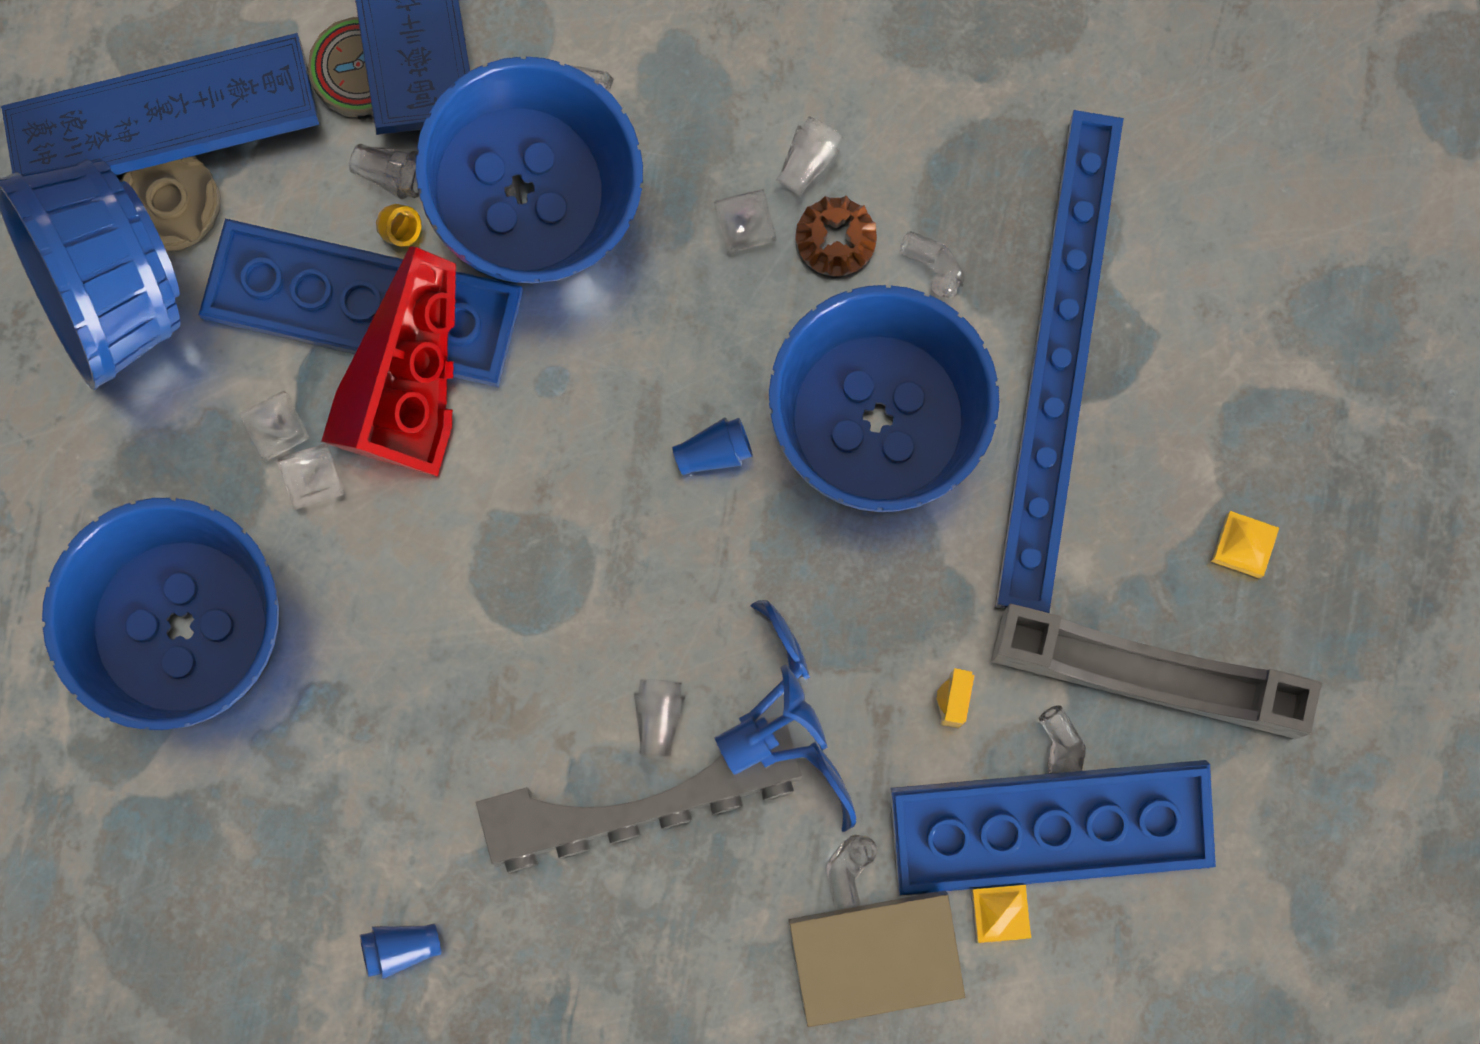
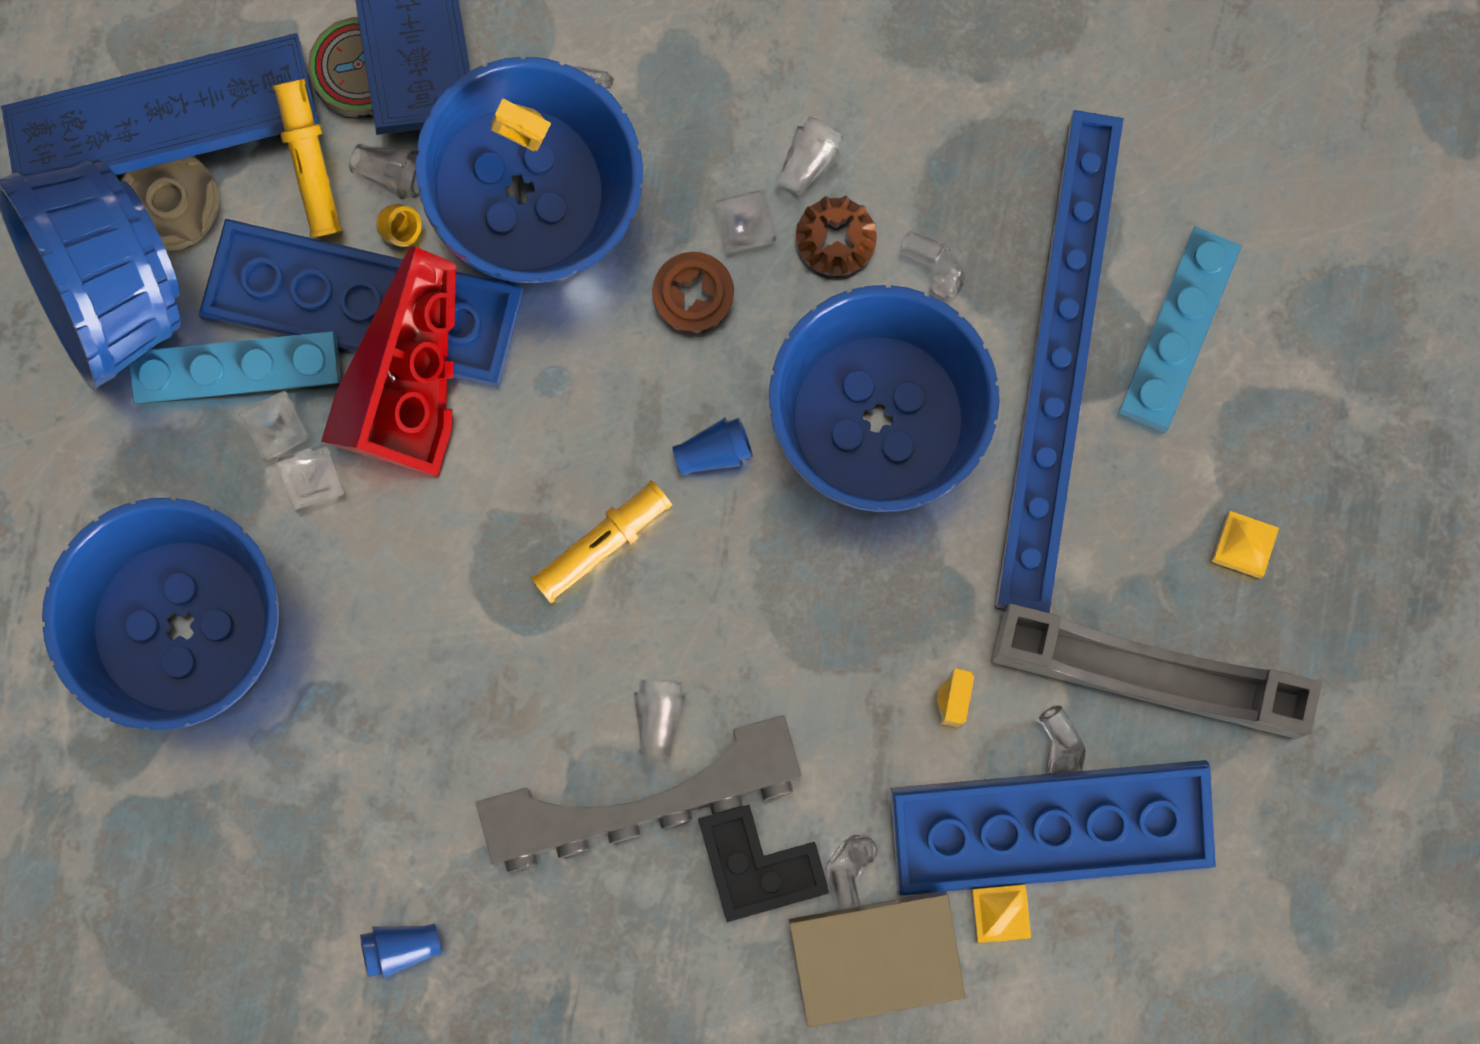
blue plant [714,600,856,832] -> none
none -> dark azure plate [130,331,342,404]
none -> yellow pin [272,79,343,237]
none -> yellow tile [490,99,551,152]
none -> yellow pin [530,480,672,603]
none -> dark orange gear [652,252,734,334]
none -> black plate [698,804,830,922]
none -> dark azure plate [1118,227,1242,433]

